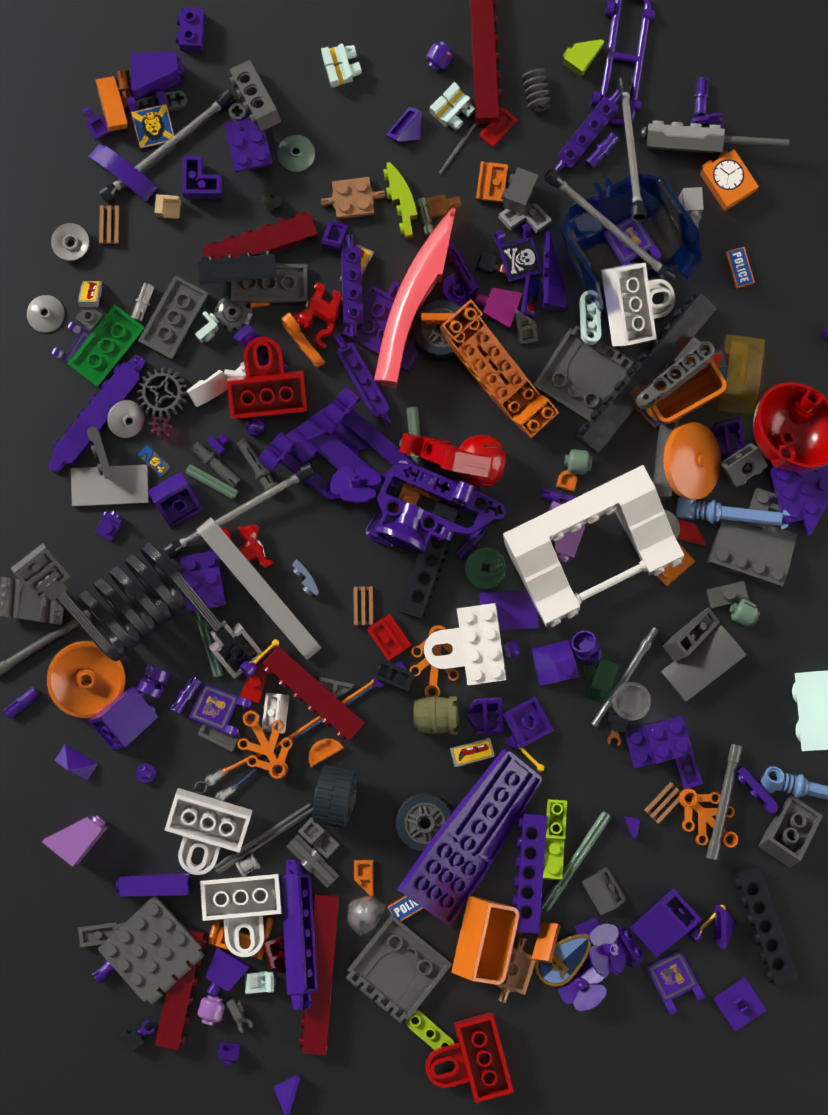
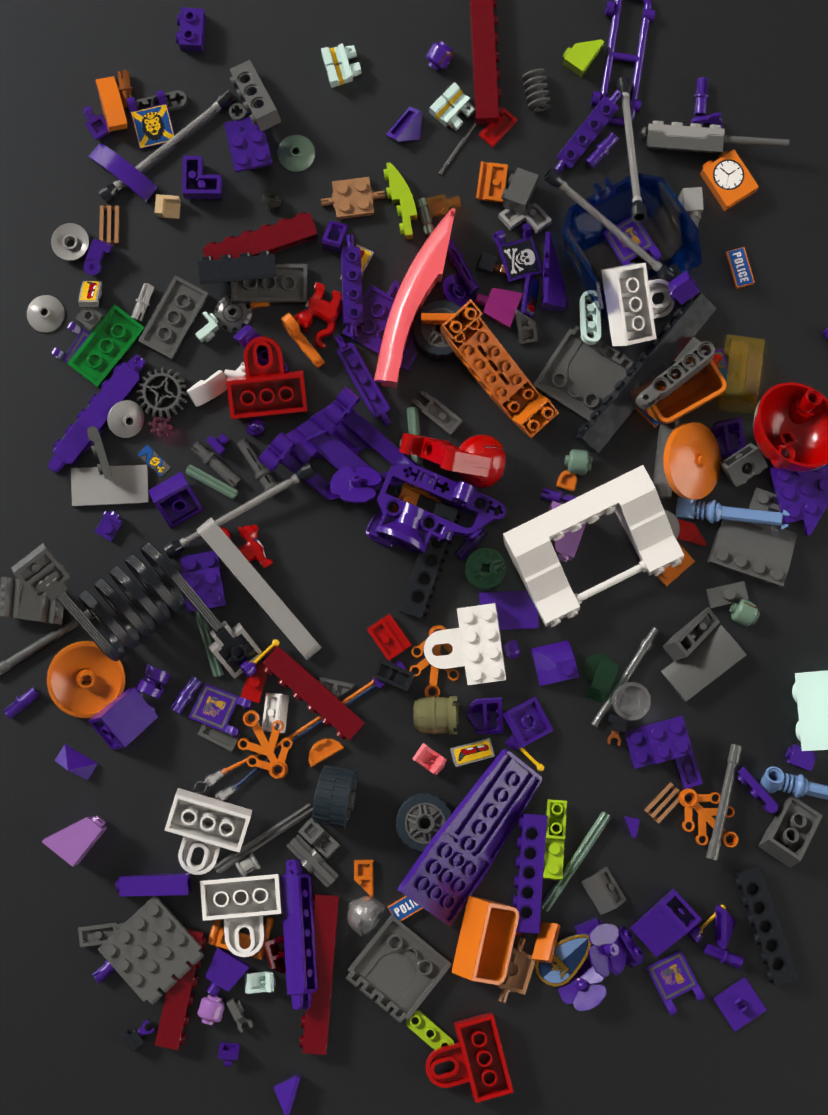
dark purple slope [131,52,184,100] -> none
dark purple tile [136,763,156,783] -> none
sand blue slope [292,559,319,596] -> none
medium nougat tile [353,586,373,625] -> none
dark purple wheel [571,630,602,665] -> none
none -> dark purple leg [84,238,113,275]
none -> dark grey hinge [411,389,463,436]
none -> coral bracket [412,743,447,775]
none -> dark purple brick [668,271,700,305]
none -> dark purple axle [704,944,743,969]
none -> dark purple brick [785,745,818,771]

